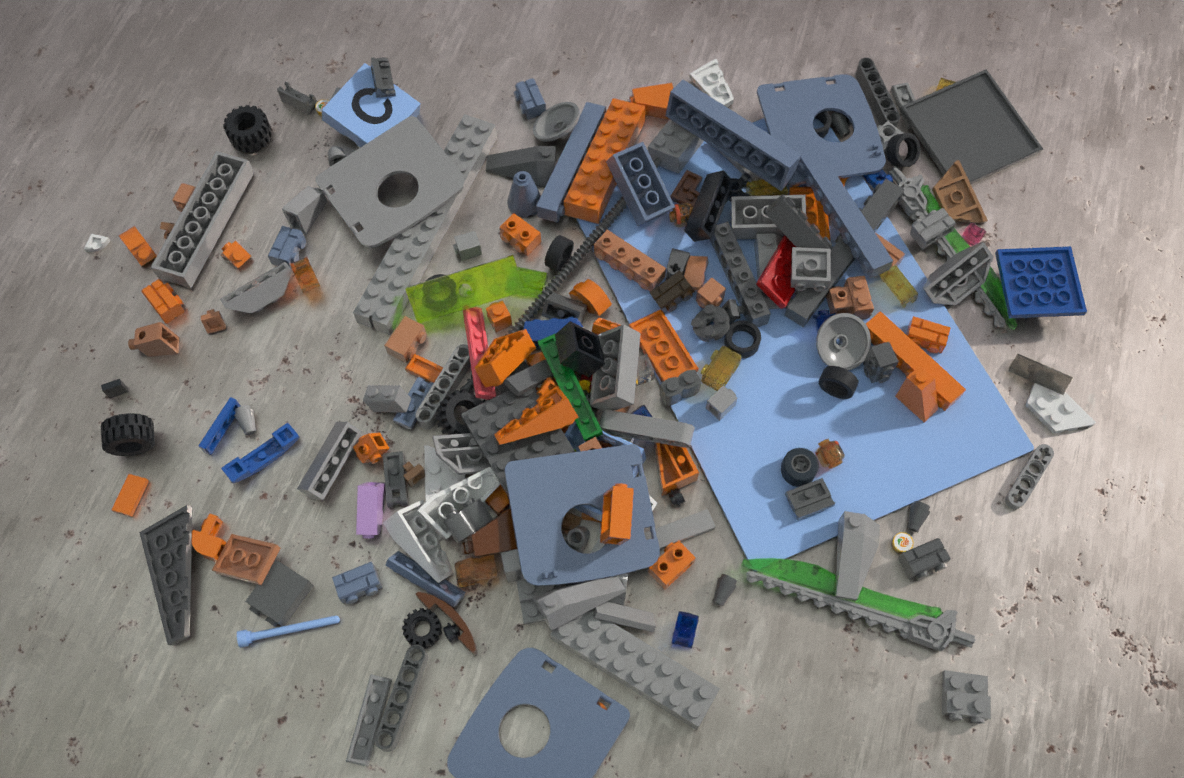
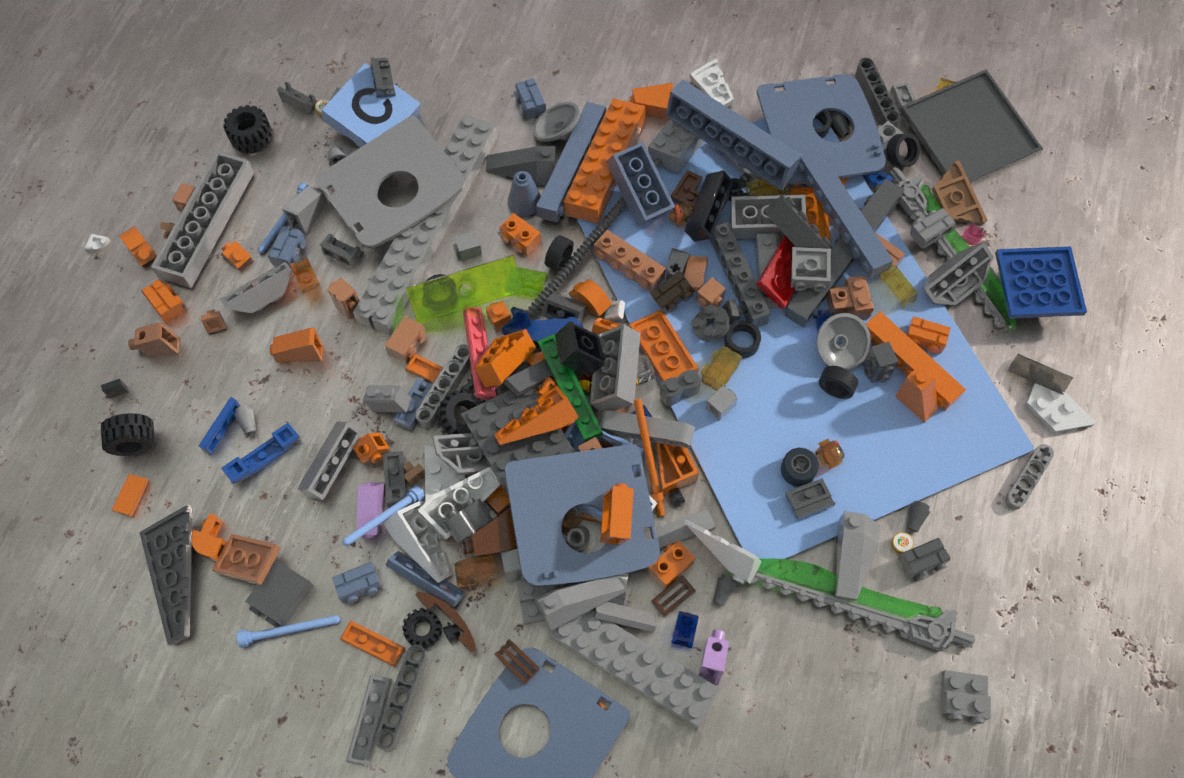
none -> light blue piece [258,182,309,254]
none -> orange slope [270,328,323,362]
none -> dark grey hinge [319,234,364,269]
none -> nougat brick [328,278,359,319]
none -> orange tile [340,620,406,668]
none -> light blue piece [342,485,425,546]
none -> reddish brown tile [494,639,540,685]
none -> clear blue bracket [501,307,531,335]
none -> white tile [604,300,625,322]
none -> orange bar [633,398,665,516]
none -> reddish brown tile [651,575,696,618]
none -> white wedge [685,520,762,584]
none -> lavender torso [699,629,729,685]

